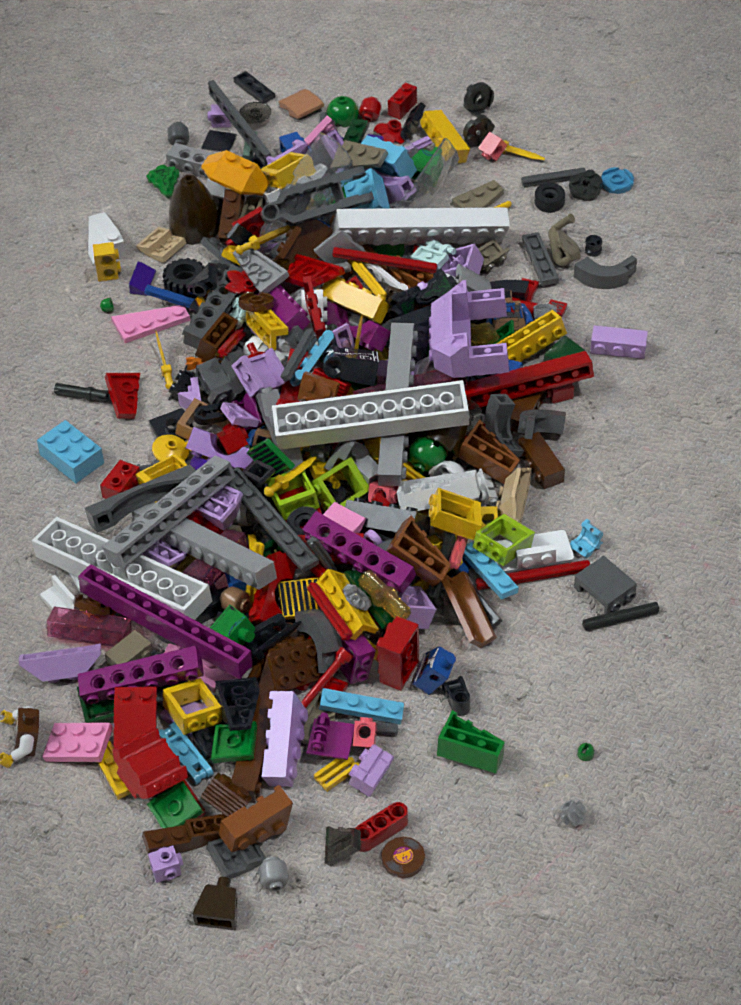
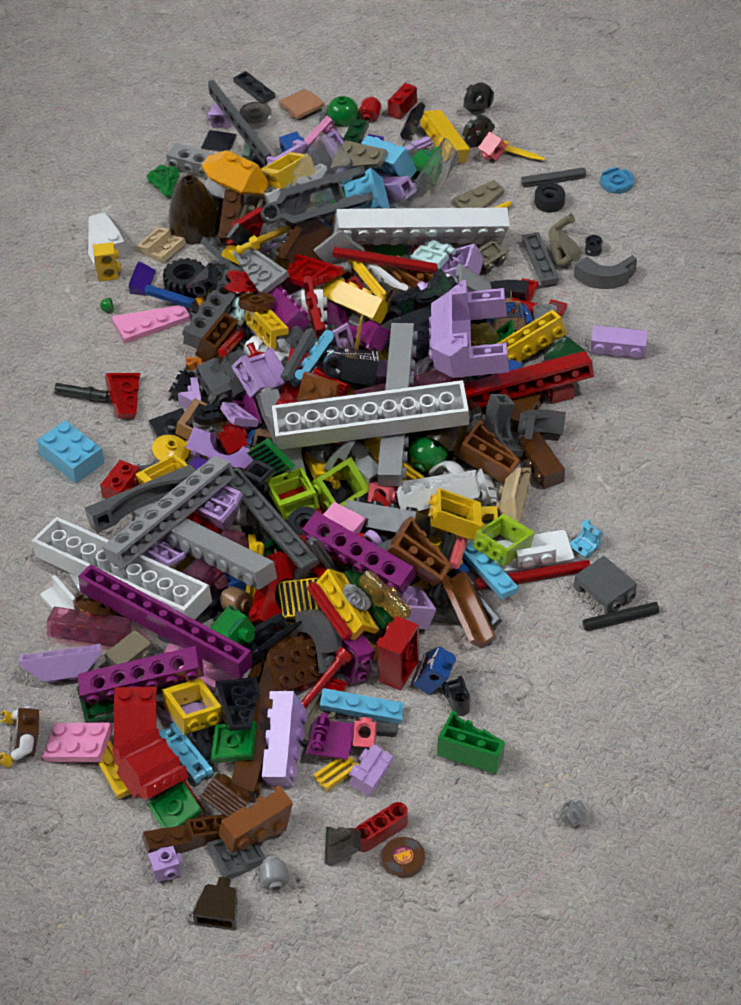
yellow sword [155,330,175,389] -> none
dark grey head [167,122,189,145] -> none
yellow sword [264,457,316,497] -> none
red plate [373,119,405,144] -> none
pearl dark grey plate [569,170,603,200] -> none
green hinge [577,742,594,761] -> none

